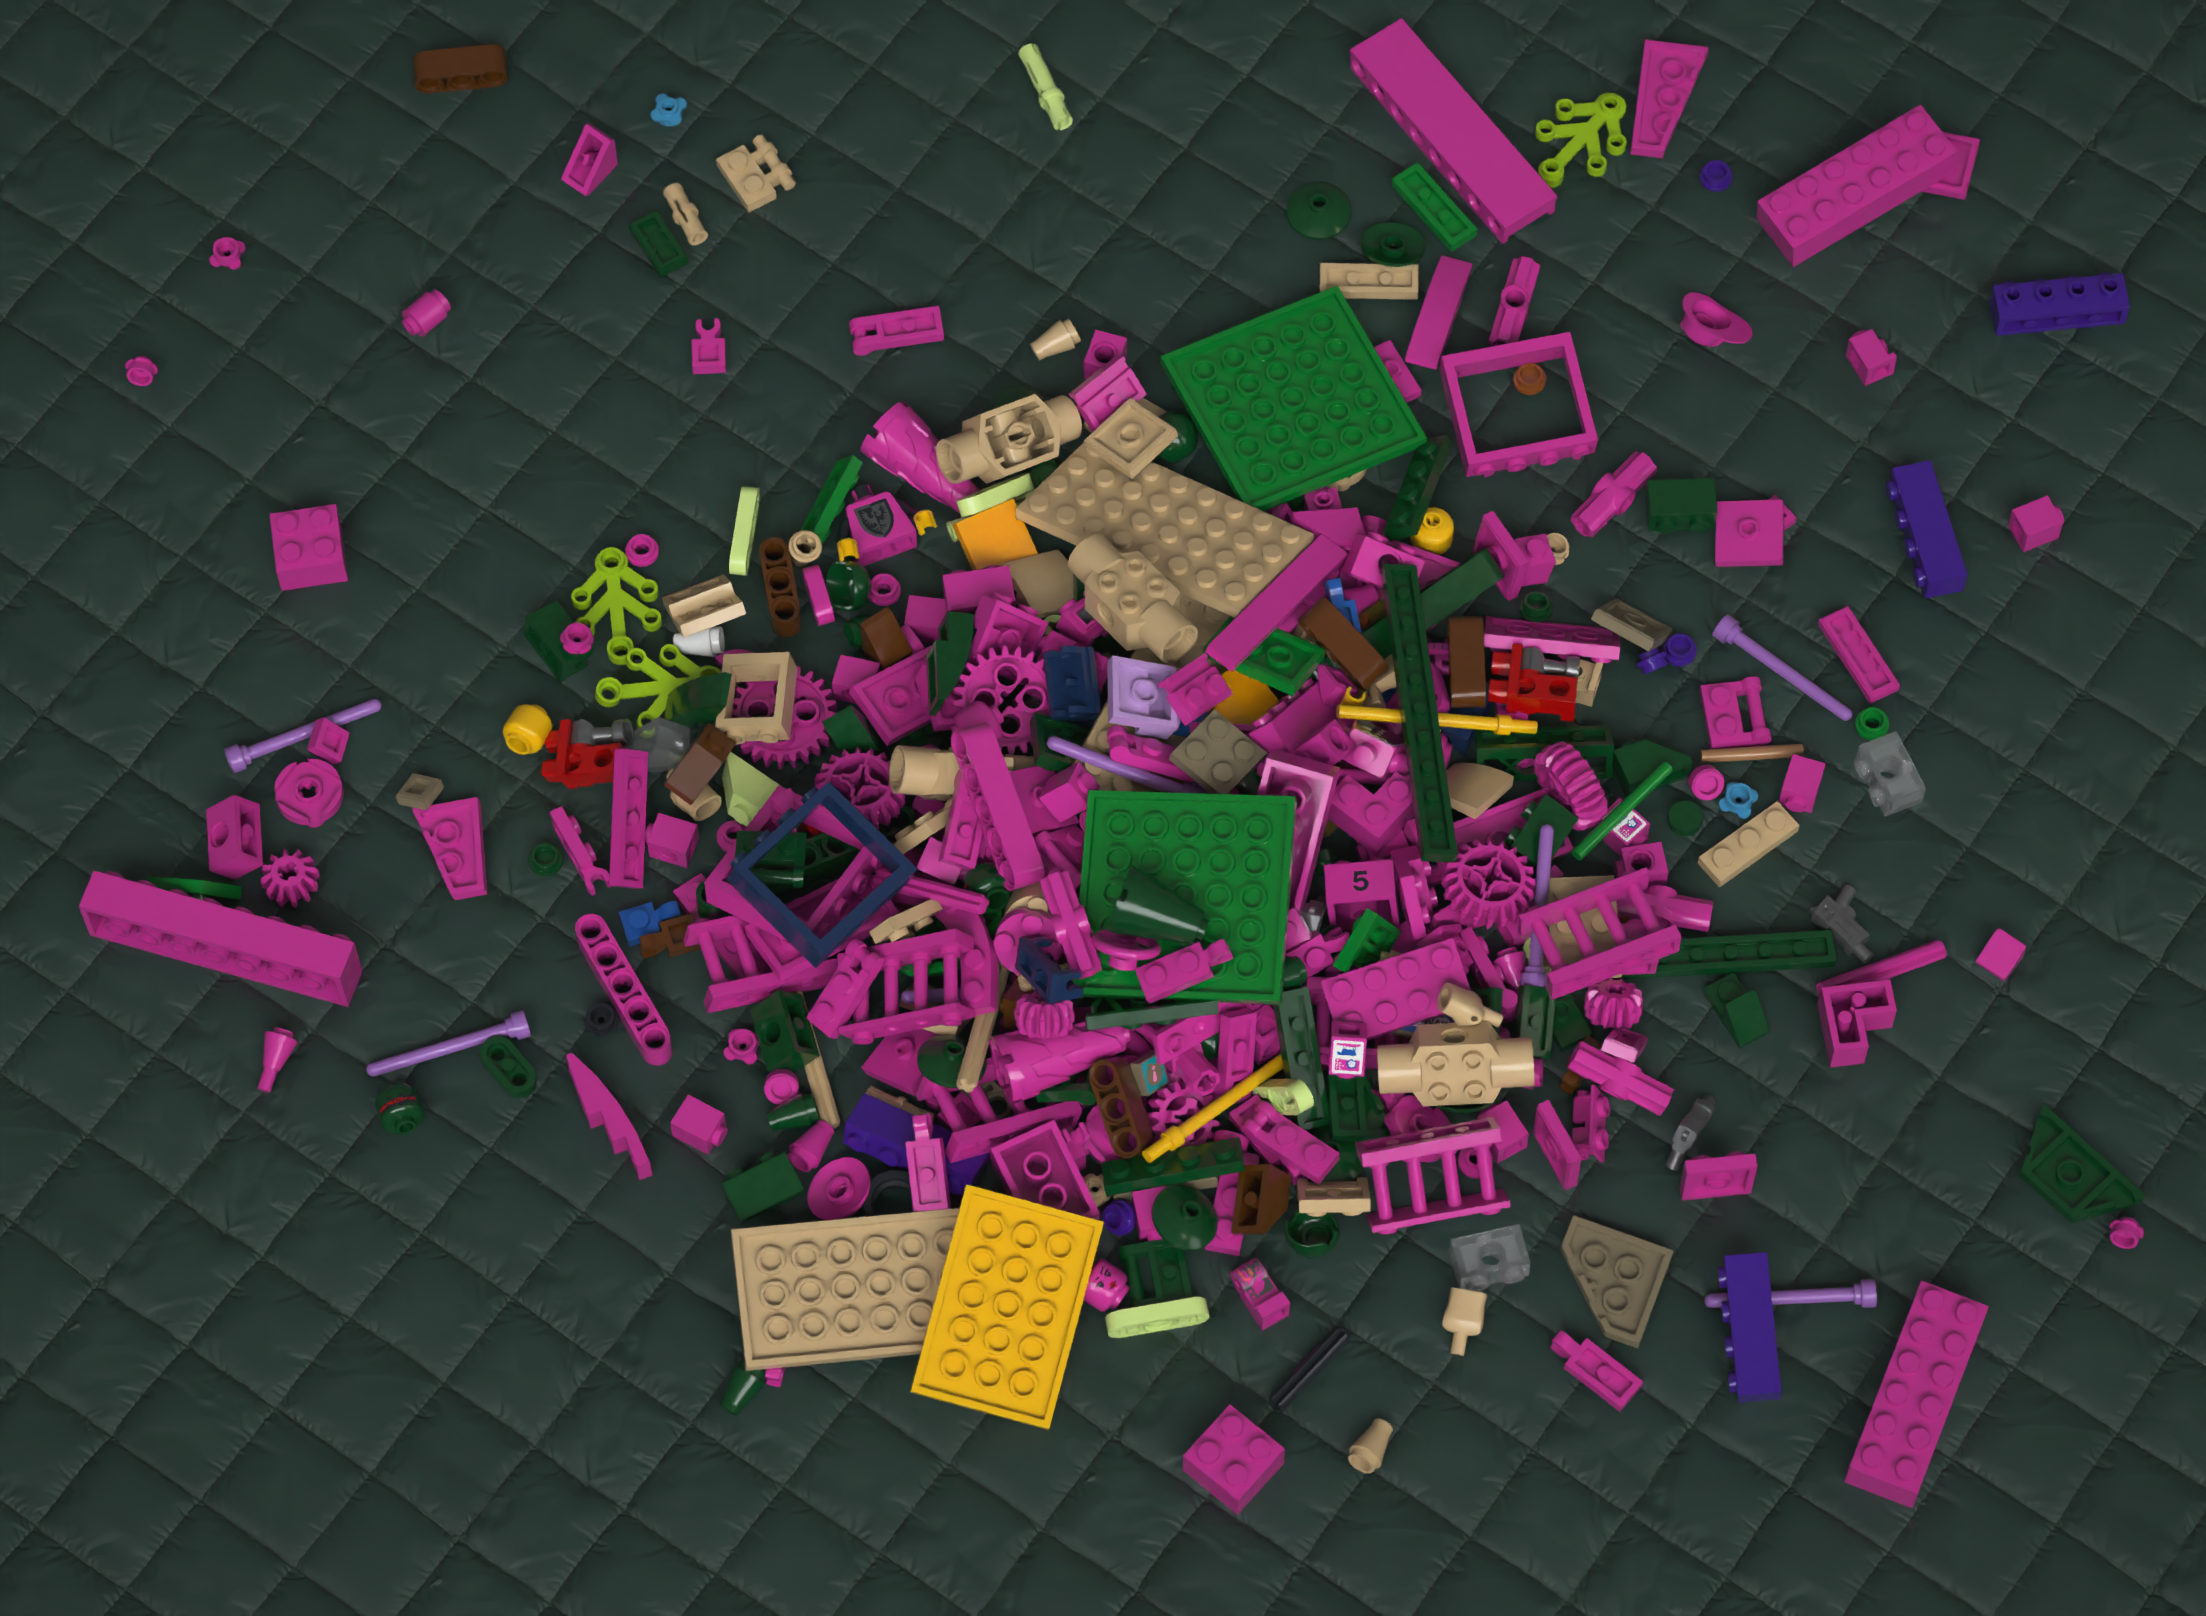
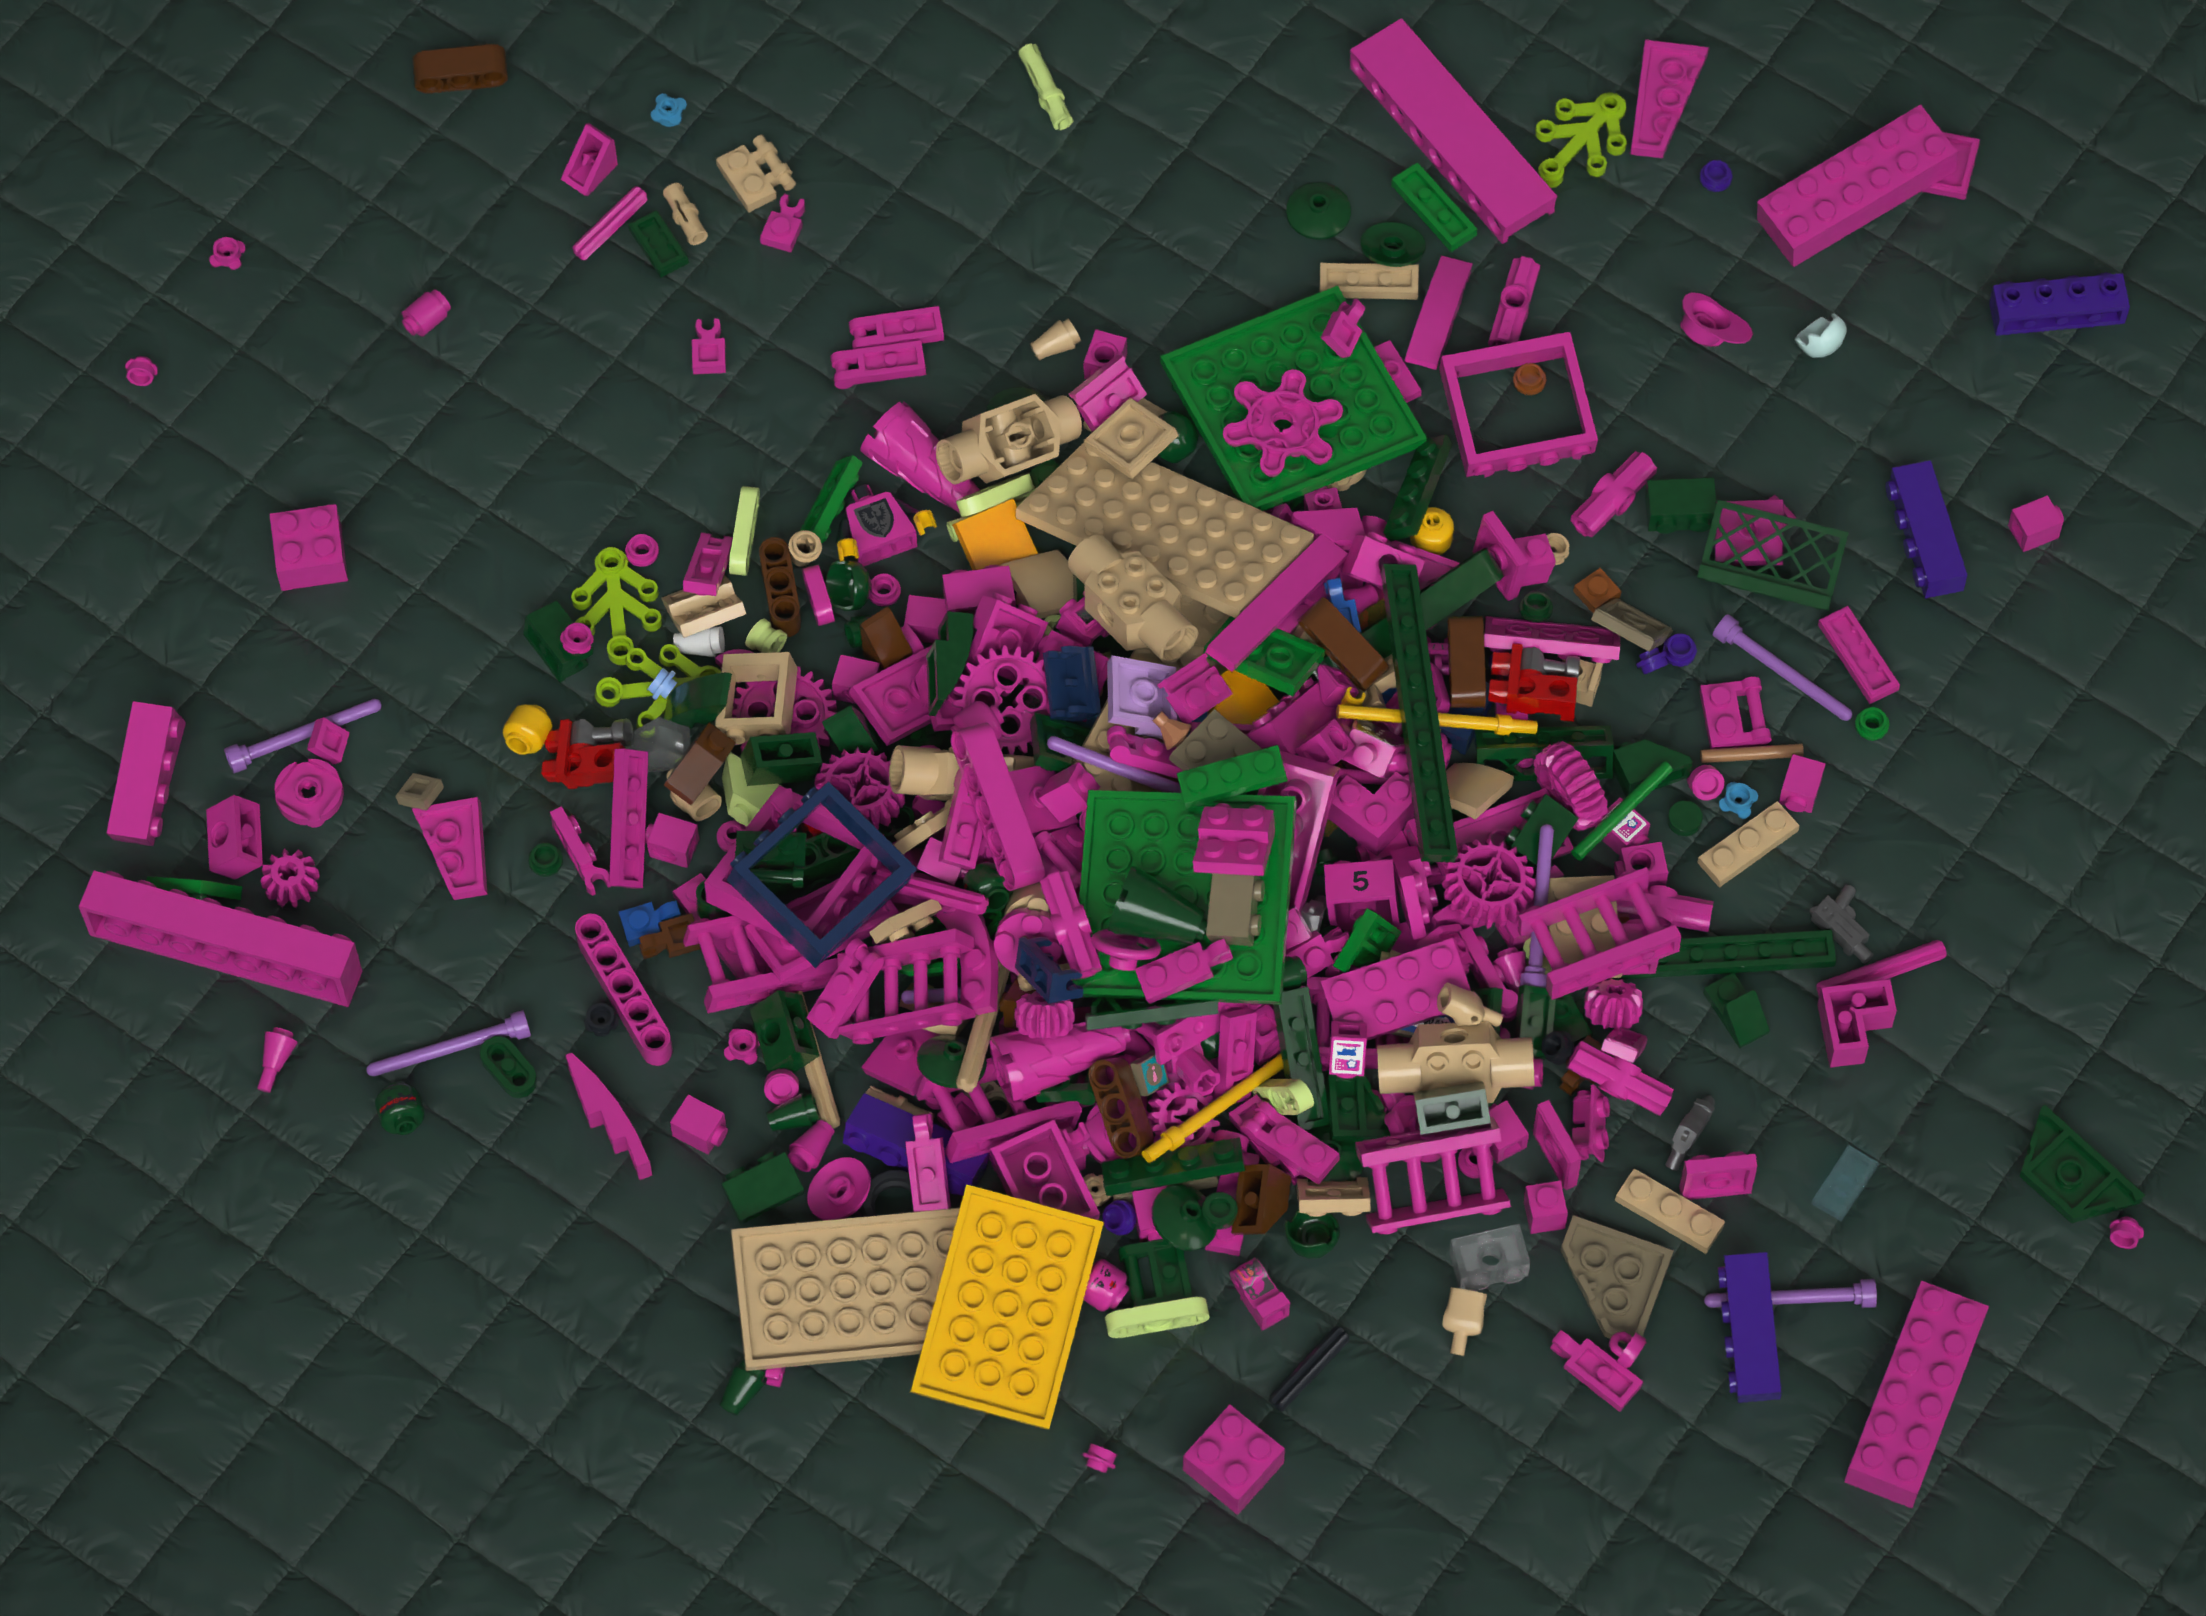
tan cone [1348,1419,1393,1473] -> none
dark pink brick [1845,329,1897,386] -> none
clear brick [1854,731,1926,816] -> none
dark pink slope [1975,928,2026,981] -> none
none -> dark pink wedge [107,701,186,846]
none -> dark pink axle [572,186,648,260]
none -> light blue plate [647,668,677,700]
none -> dark pink plate [683,533,733,596]
none -> dark green brick [740,732,822,786]
none -> yellowish green wheel [745,618,787,653]
none -> dark pink plate [760,194,805,253]
none -> dark pink plate [830,340,926,389]
none -> dark pink plate [1082,1444,1117,1473]
none -> nougat rock [1152,711,1191,750]
none -> green plate [1177,745,1288,809]
none -> dark pink plate [1193,803,1275,876]
none -> dark green tile [1202,1192,1238,1230]
none -> dark tan brick [1206,873,1265,946]
none -> dark pink plate [1223,369,1343,477]
none -> dark pink plate [1321,299,1365,358]
none -> brick [1413,1081,1491,1135]
none -> dark pink brick [1524,1181,1568,1234]
none -> black plate [1541,1031,1575,1065]
none -> dark orange plate [1573,568,1621,614]
none -> dark pink tile [1609,1331,1647,1369]
none -> tan plate [1615,1168,1725,1254]
none -> dark green fence [1697,500,1849,612]
none -> light aqua hair [1794,313,1847,358]
none -> clear light blue plate [1812,1145,1879,1222]

